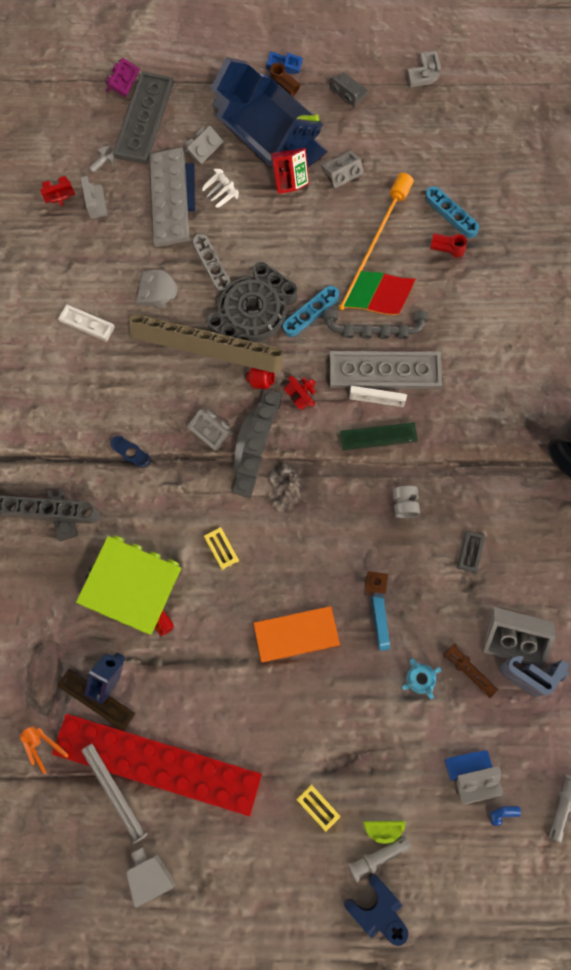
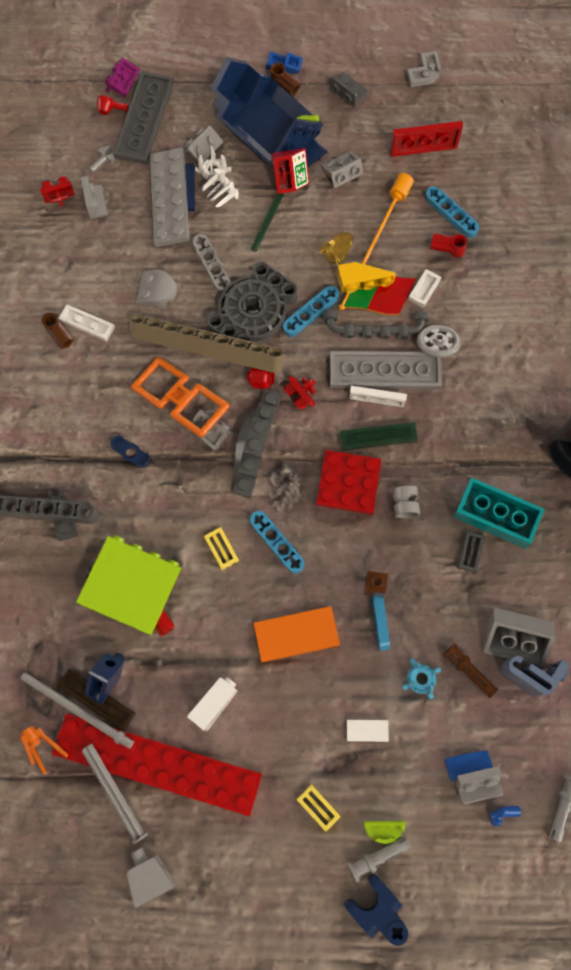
none -> light grey bar [21,672,134,749]
none -> reddish brown piece [41,312,74,349]
none -> red bar [97,95,129,115]
none -> orange bar [131,357,230,437]
none -> white slope [187,677,237,731]
none -> white piece [195,146,231,185]
none -> dark azure beam [250,511,304,574]
none -> clear green bar [251,193,284,252]
none -> red plate [316,450,382,515]
none -> clear yellow piece [320,232,353,265]
none -> yellow slope [337,262,396,293]
none -> white tile [347,720,389,742]
none -> red tile [390,121,463,157]
none -> white tile [408,269,442,308]
none -> light grey plate [417,325,461,358]
none -> teal brick [453,477,545,549]

